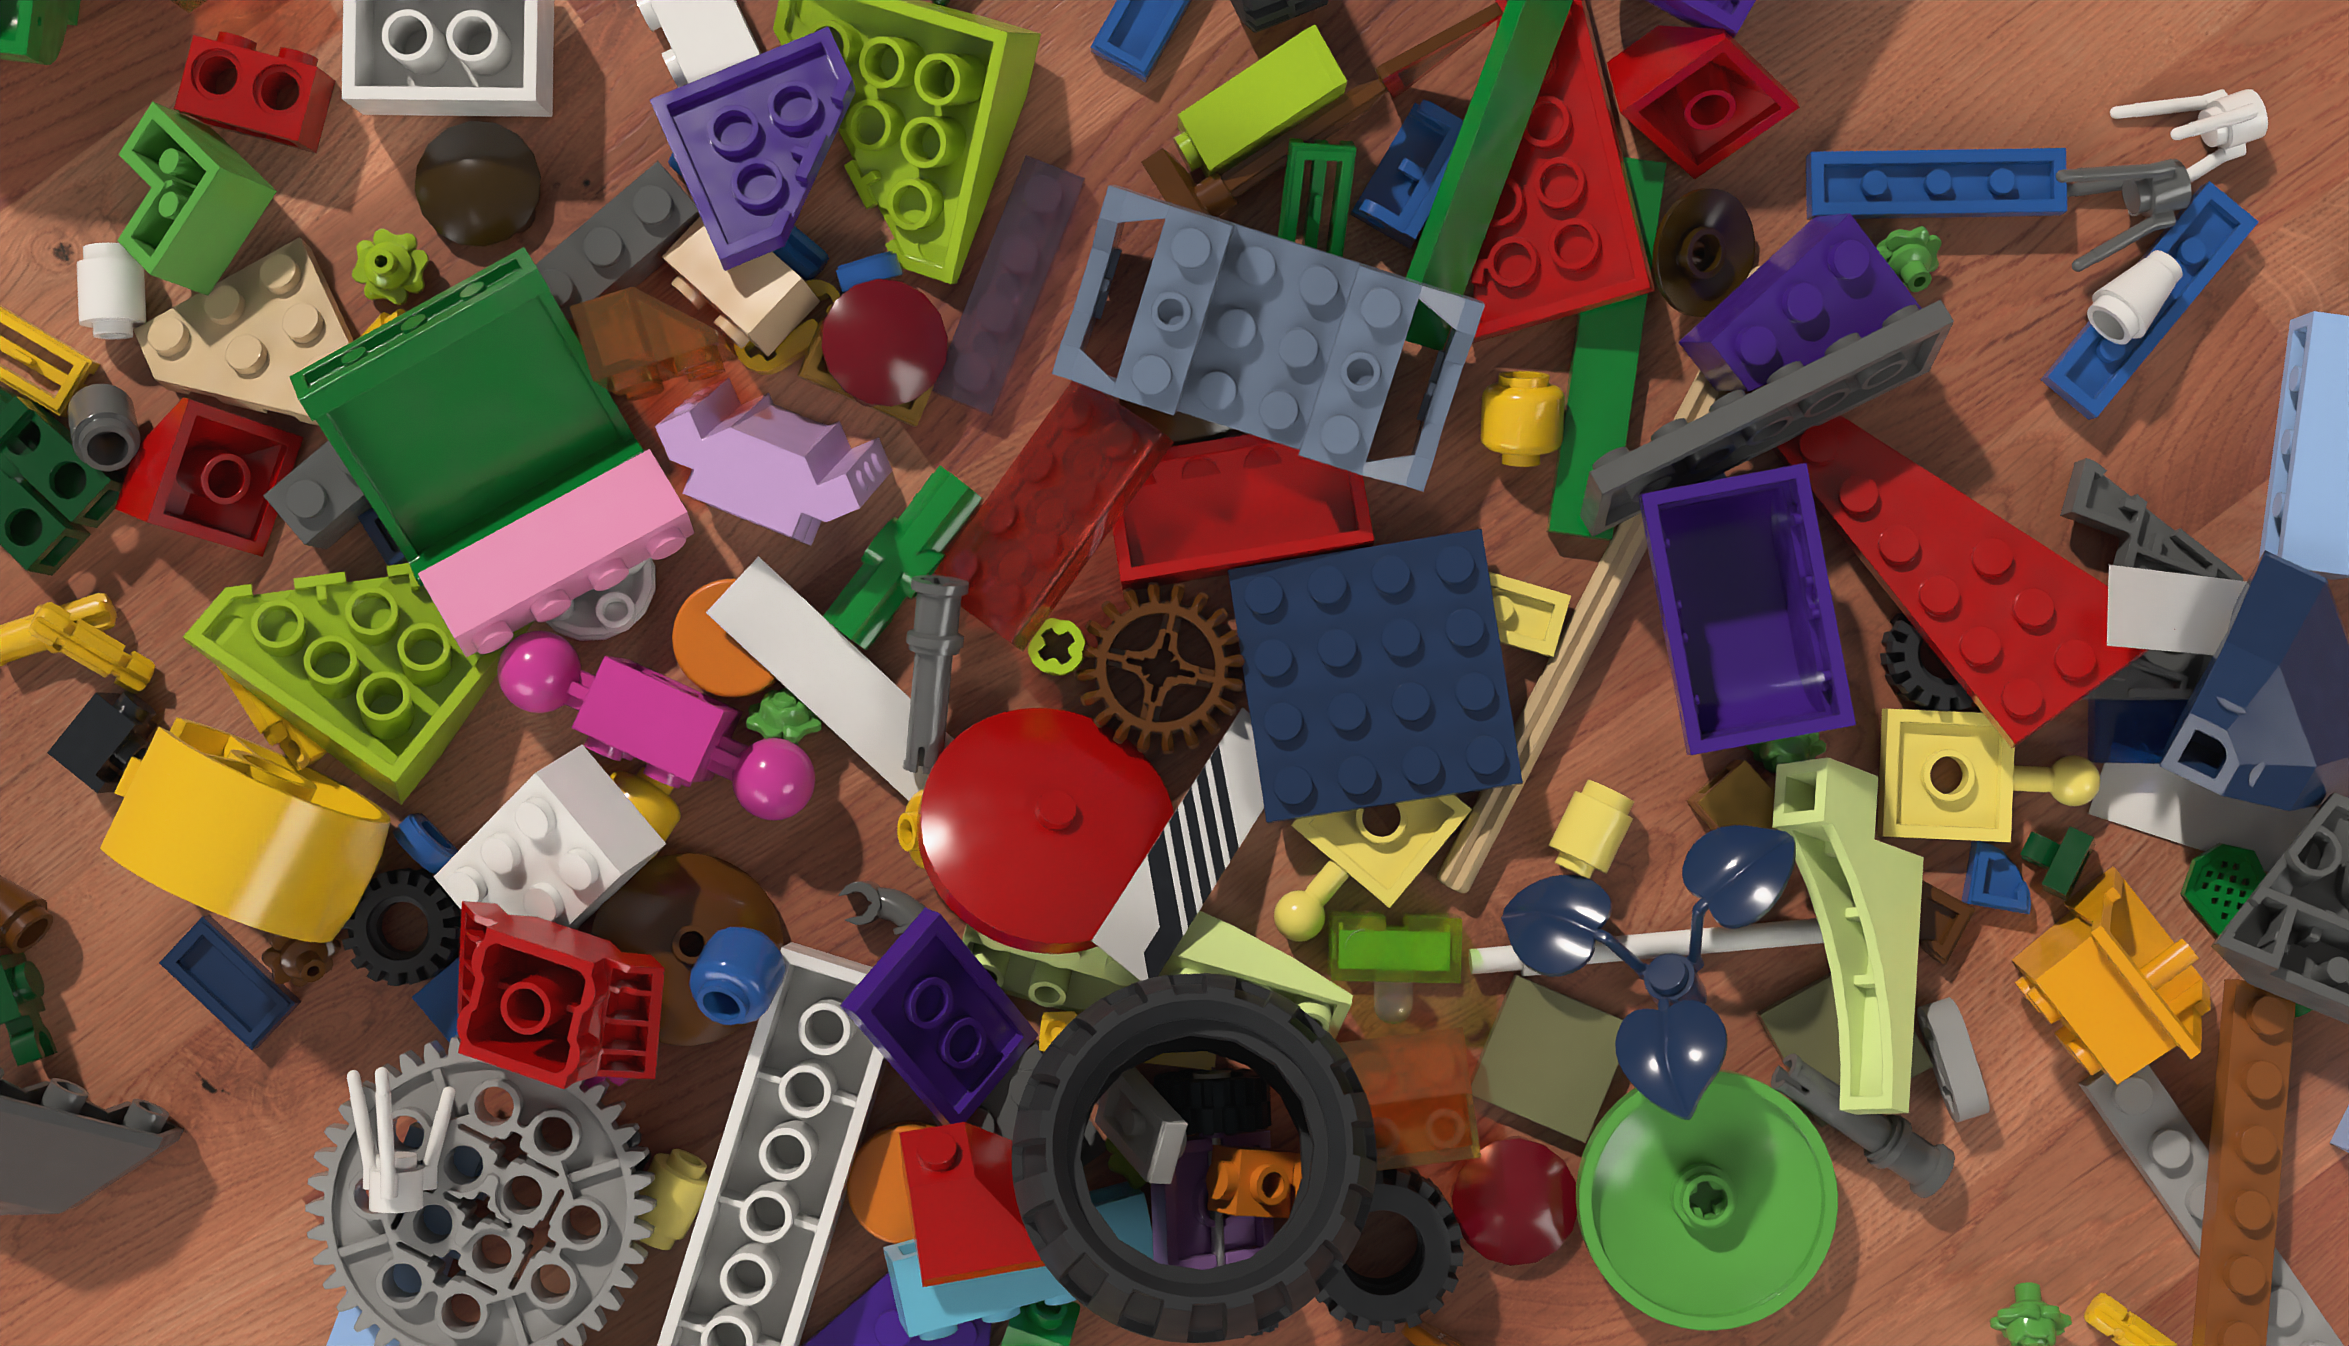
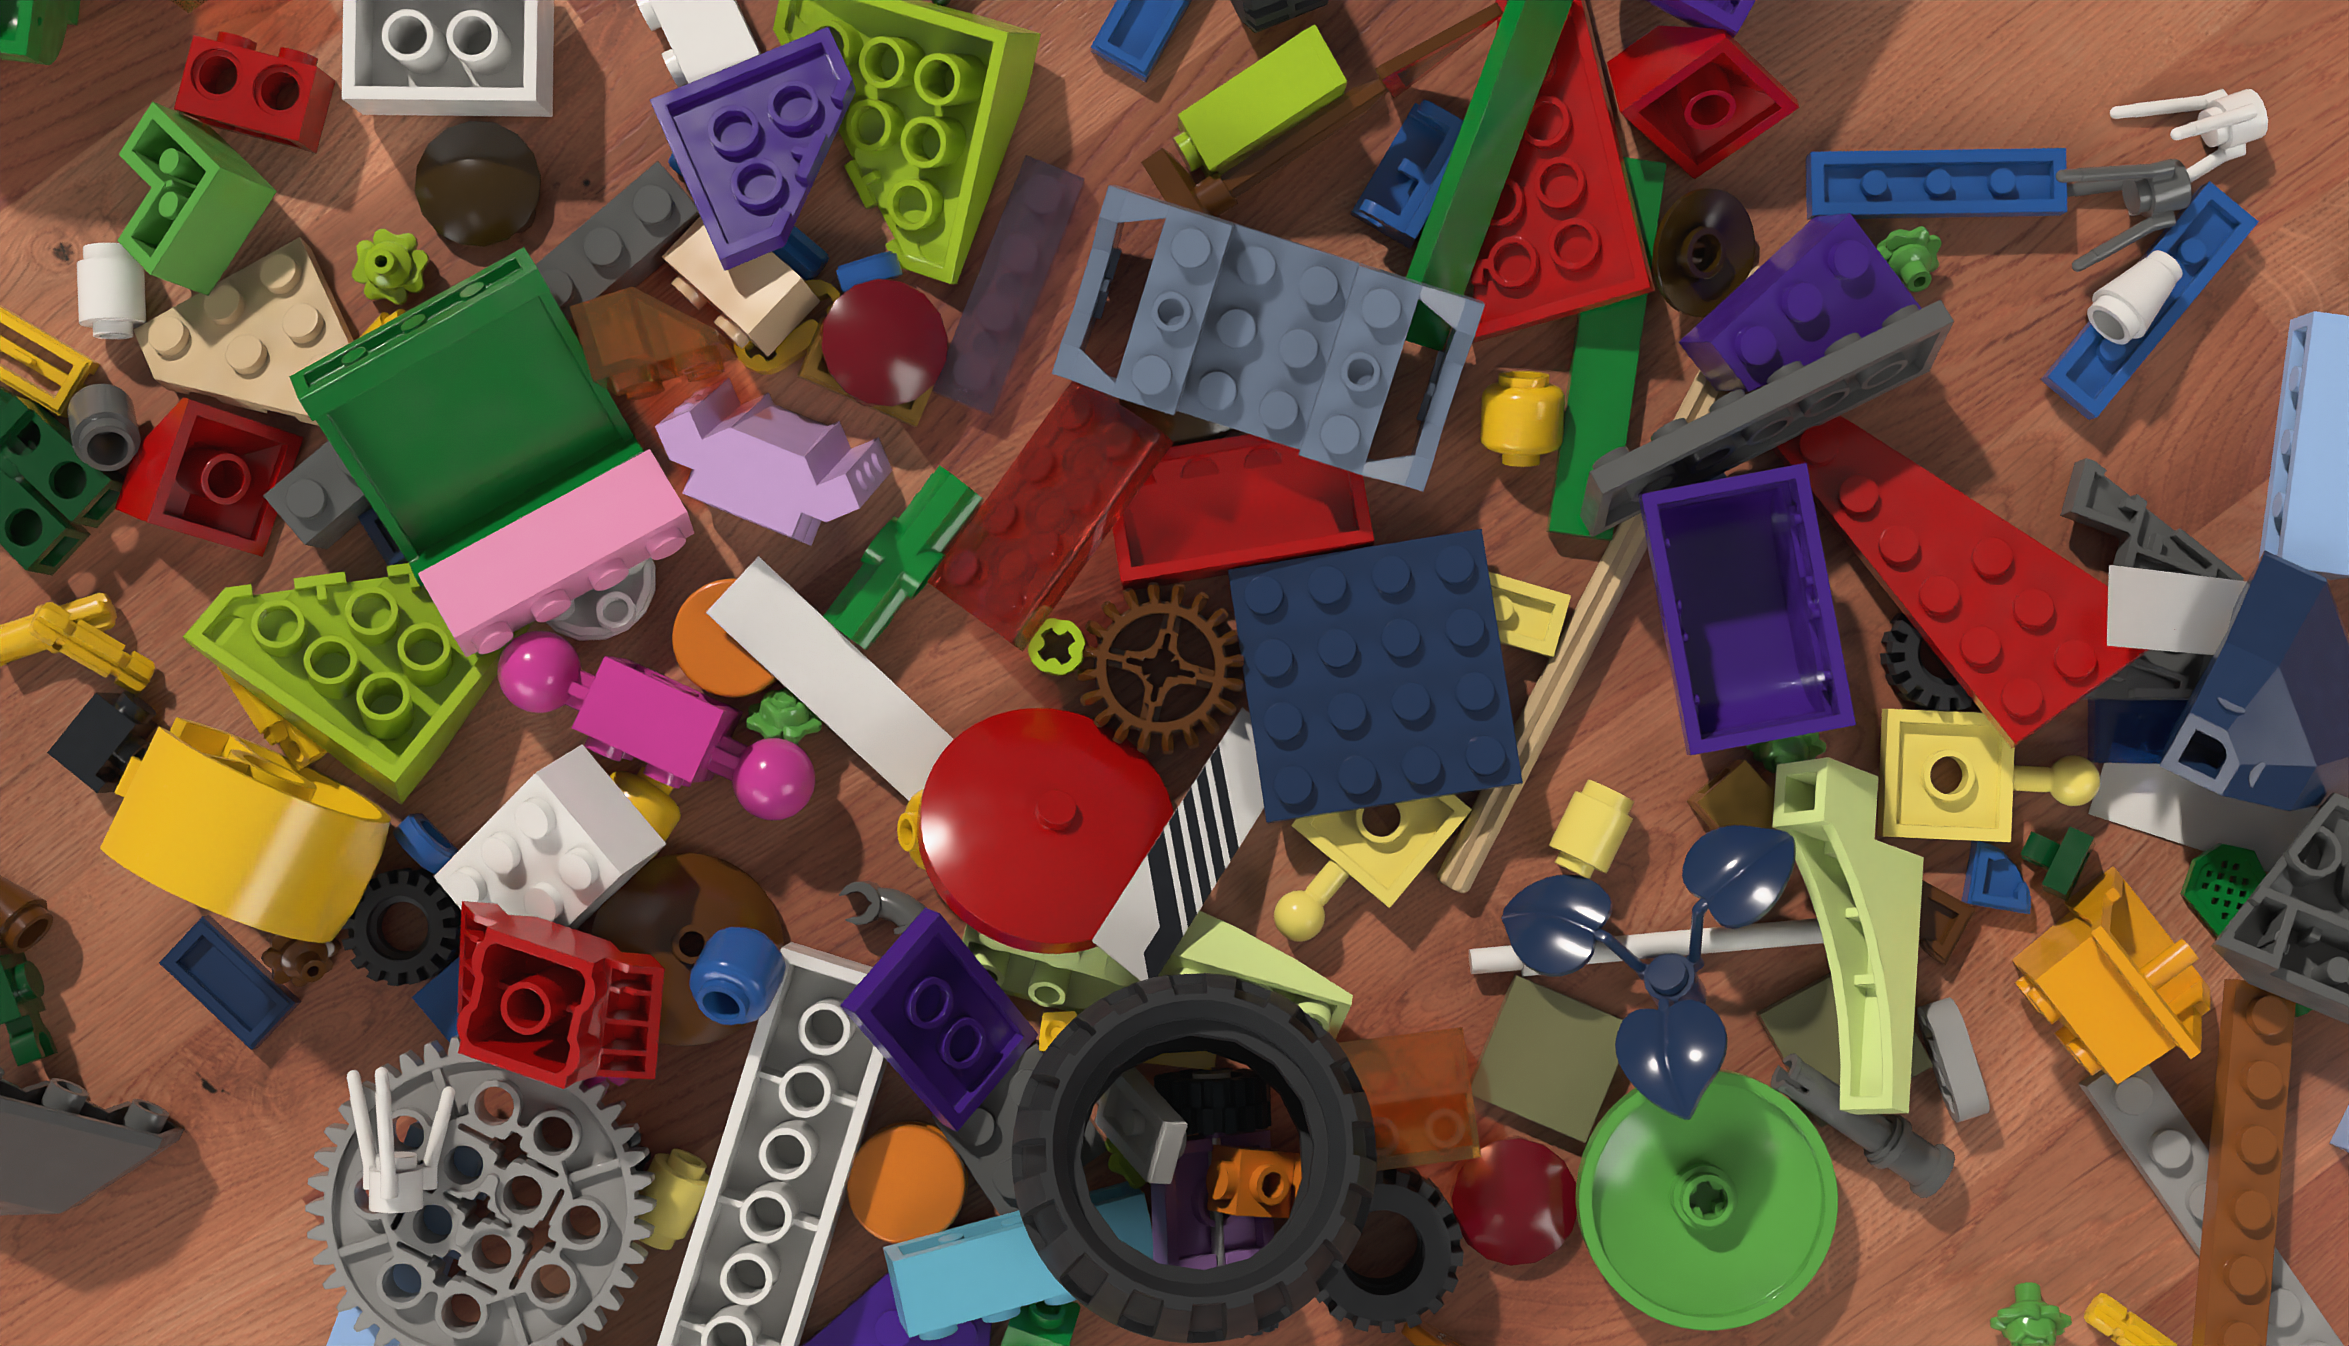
red slope [899,1122,1045,1287] -> none
dark grey pin [903,575,969,774] -> none
green tile [1278,138,1357,257] -> none
clear neon green piece [1327,911,1462,1024] -> none

